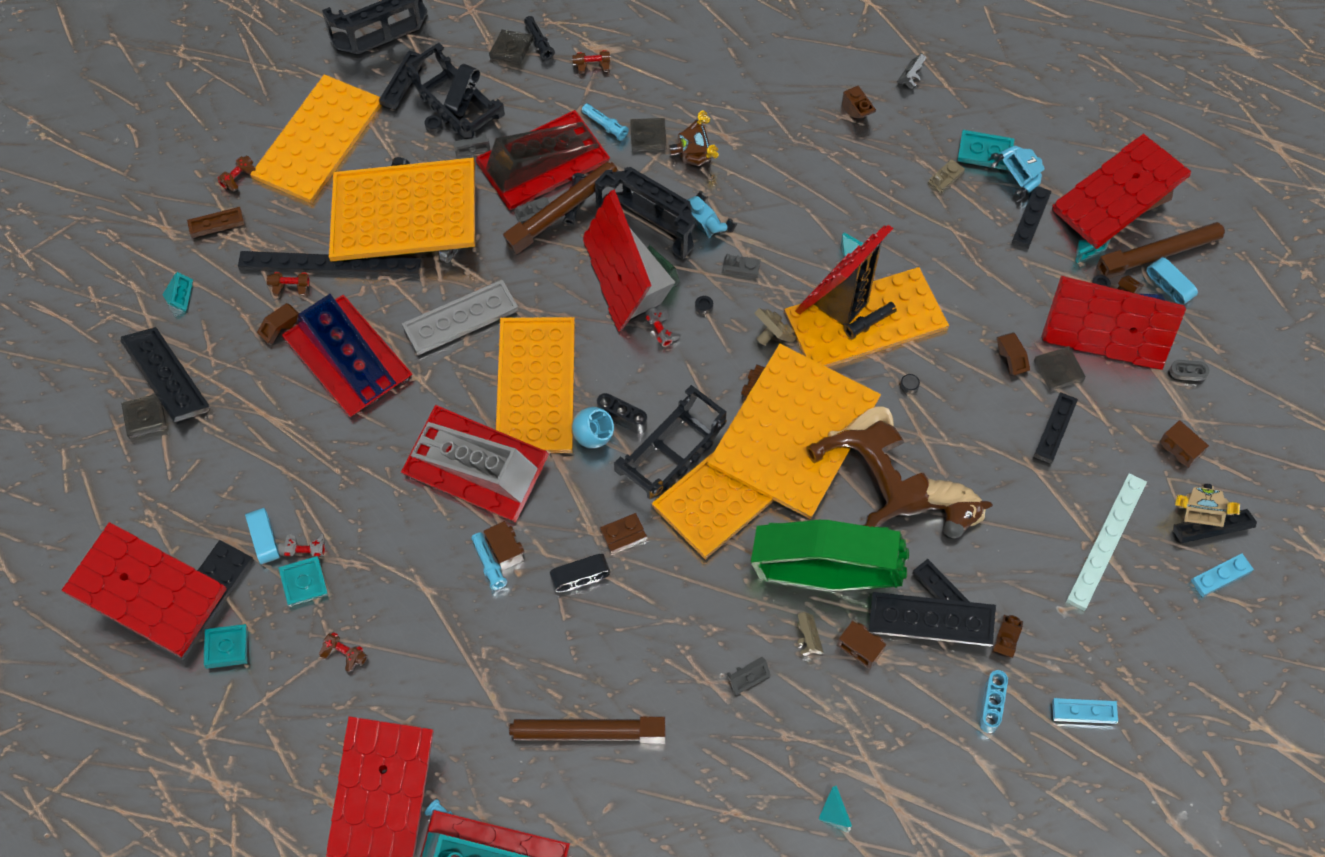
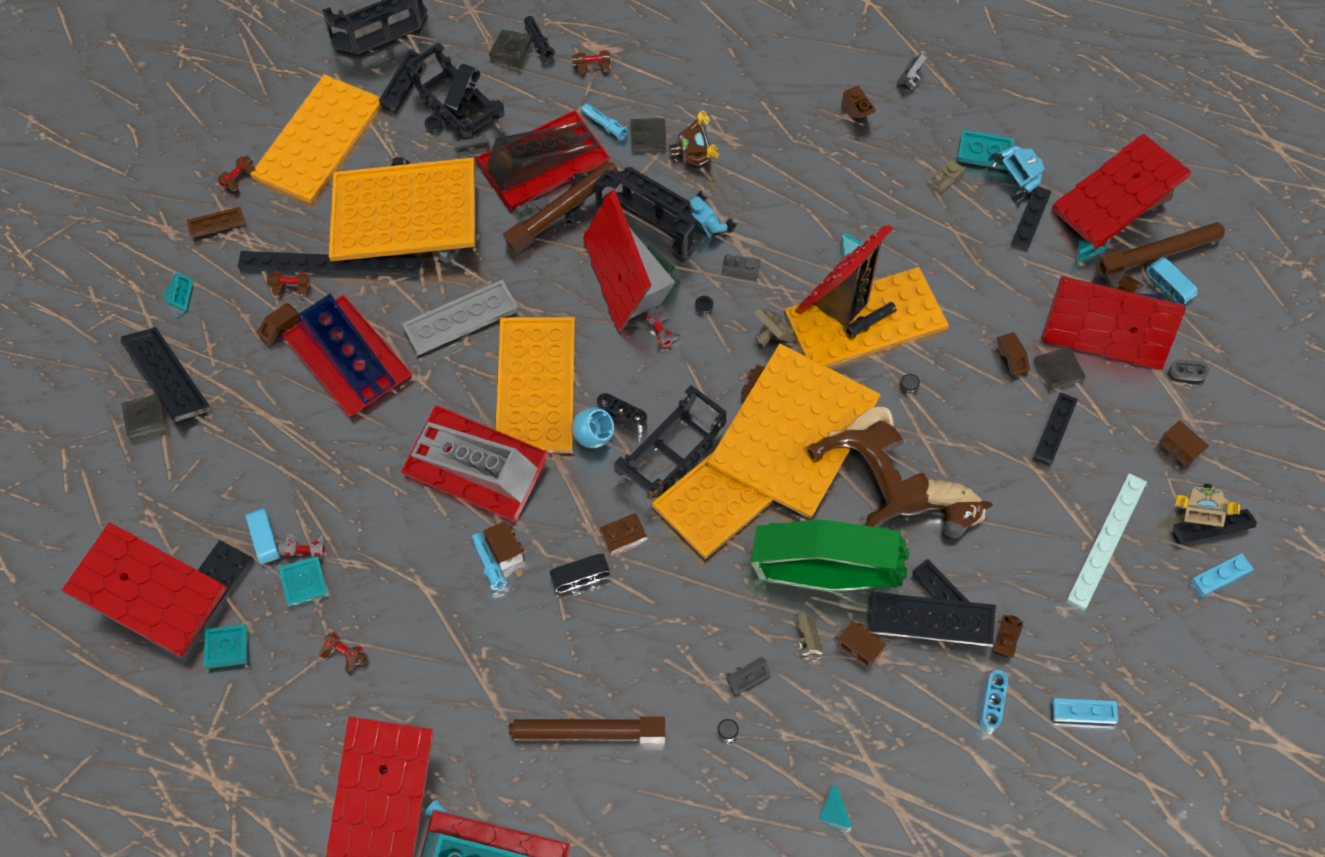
none -> flat silver tile [718,719,739,741]

